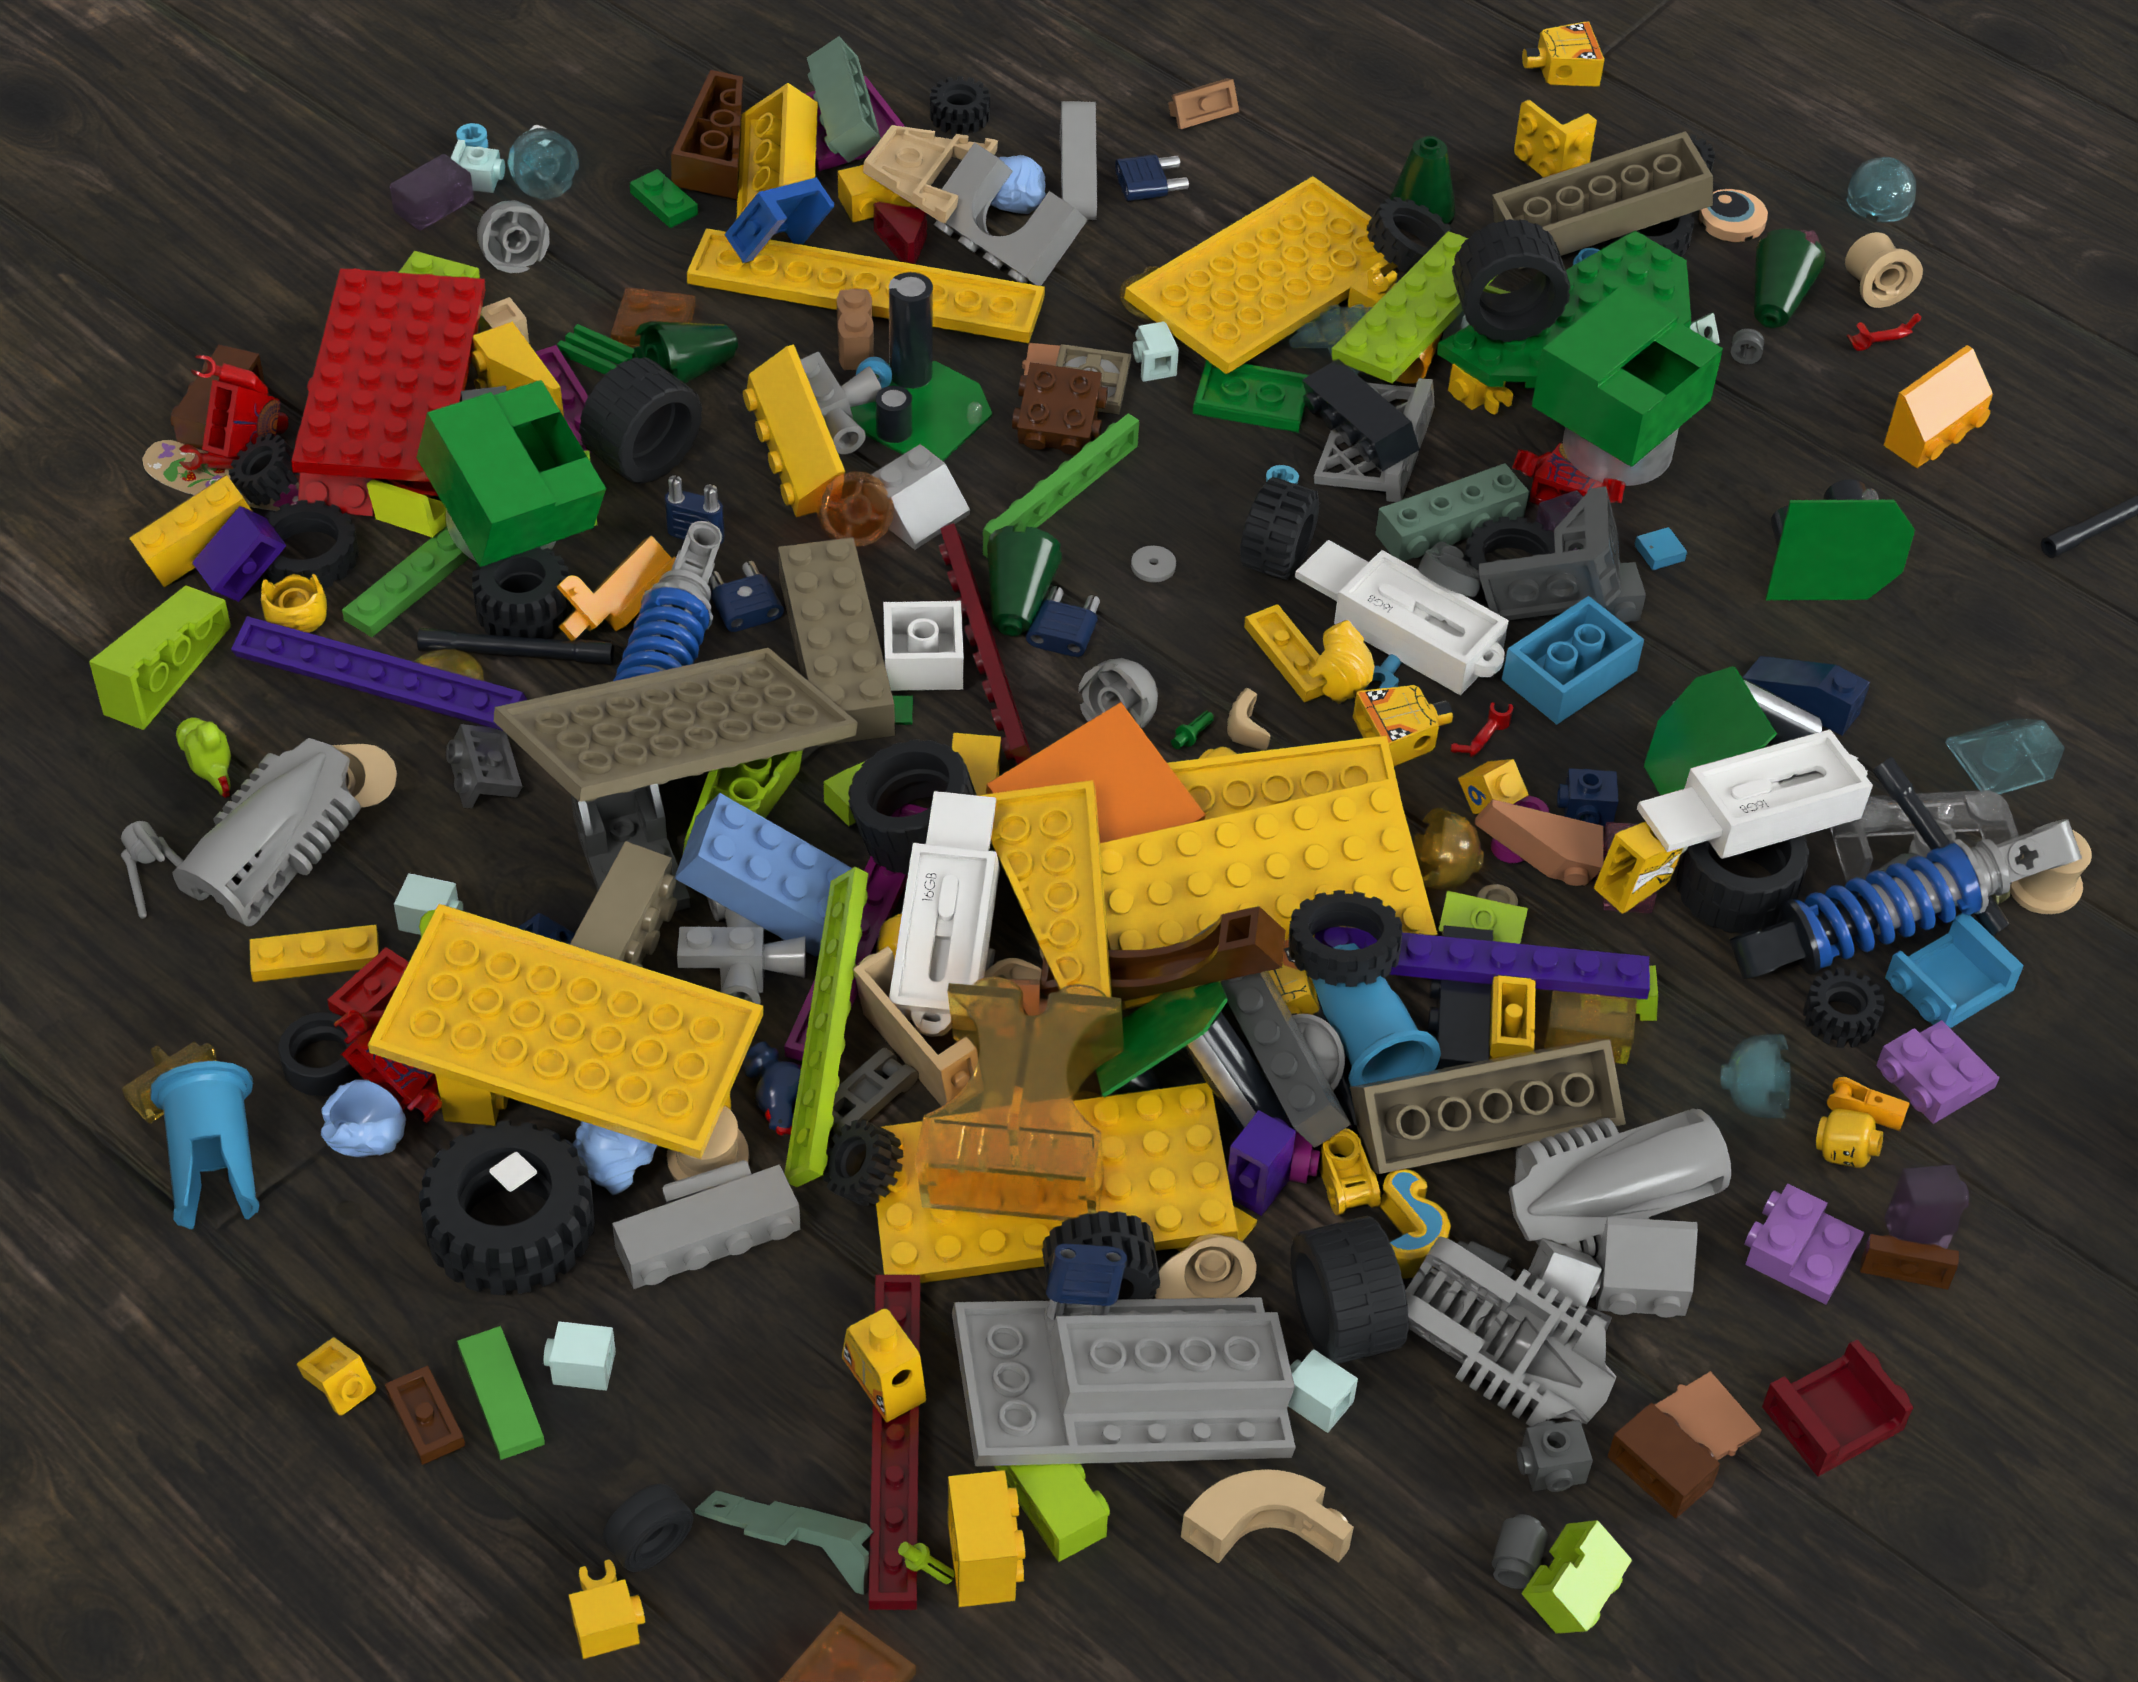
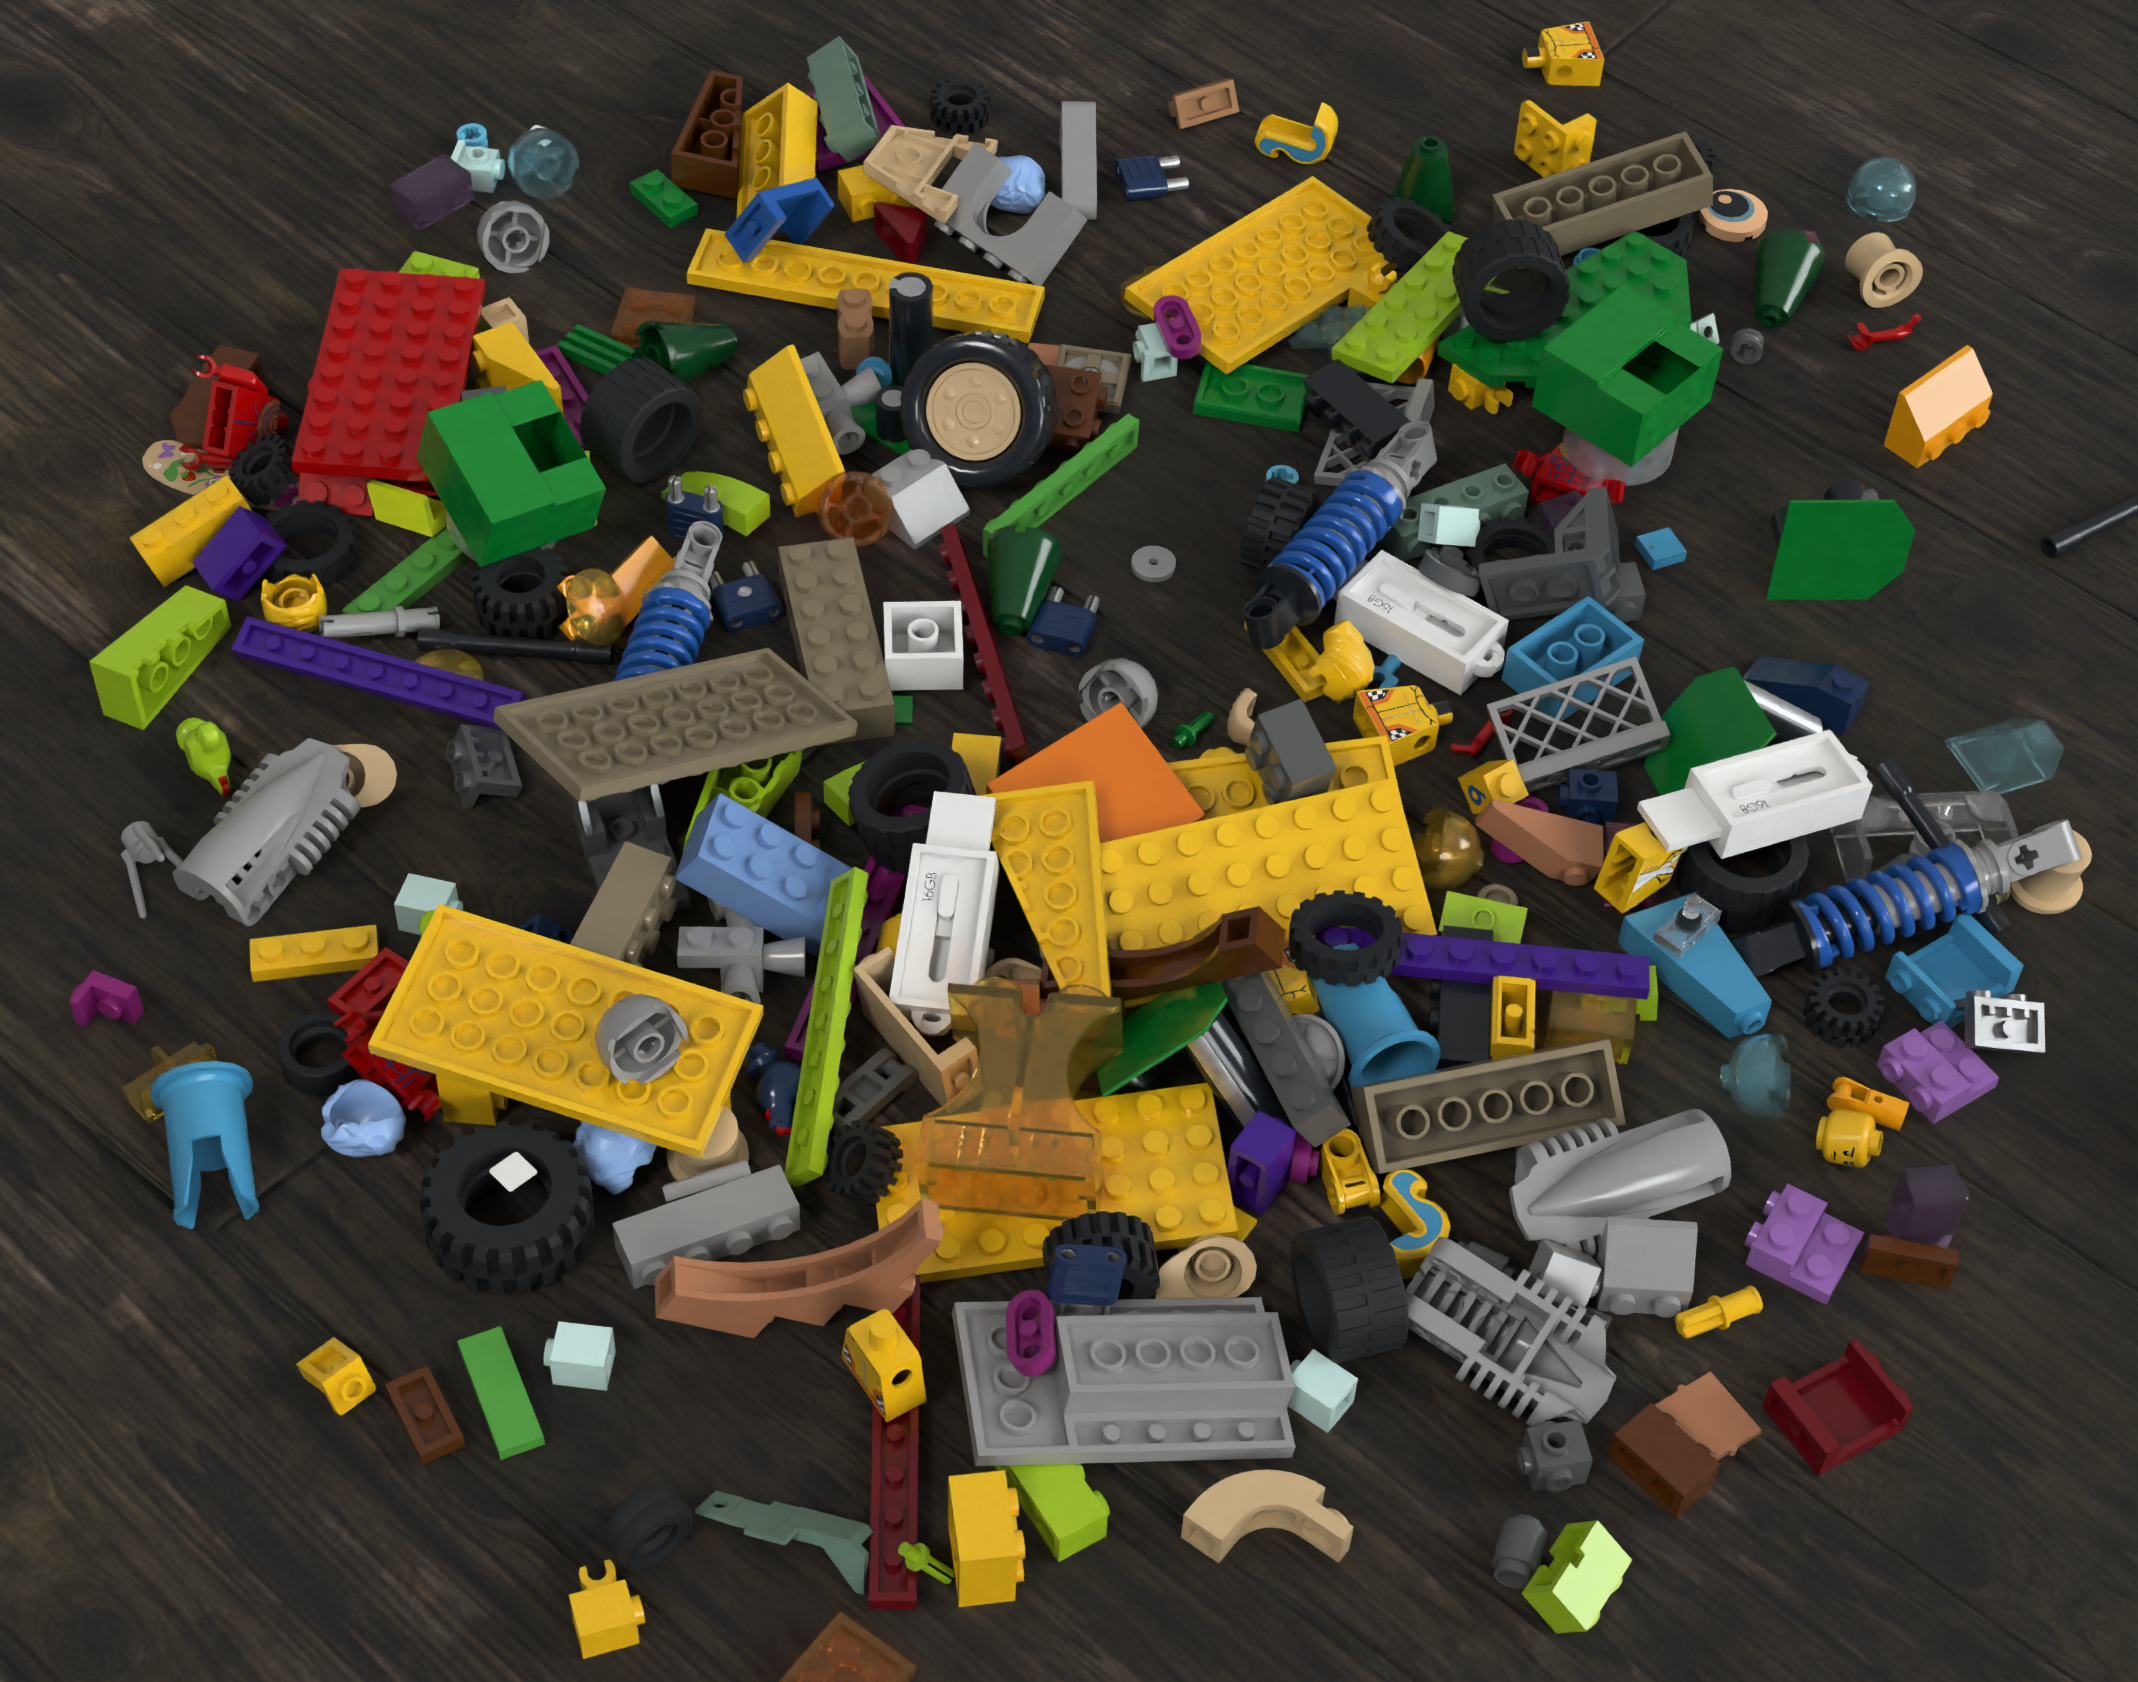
none -> magenta bracket [70,970,144,1027]
none -> light grey pin [319,606,440,639]
none -> clear yellow dish [563,568,627,645]
none -> light grey cylinder [595,994,688,1084]
none -> nougat arch [655,1199,943,1338]
none -> lime slope [661,471,771,537]
none -> reddish brown plate [795,792,820,849]
none -> black wheel [900,330,1059,488]
none -> magenta plate [1006,1290,1057,1377]
none -> magenta plate [1153,295,1202,359]
none -> piece [1243,421,1437,649]
none -> dark grey brick [1245,698,1337,805]
none -> yellow animal [1255,102,1338,165]
none -> light aqua brick [1417,503,1480,547]
none -> light grey fence [1486,656,1670,794]
none -> dark azure slope [1618,892,1772,1039]
none -> piece [1653,894,1722,959]
none -> yellow axle [1675,1285,1763,1339]
none -> bracket [1953,990,2045,1055]

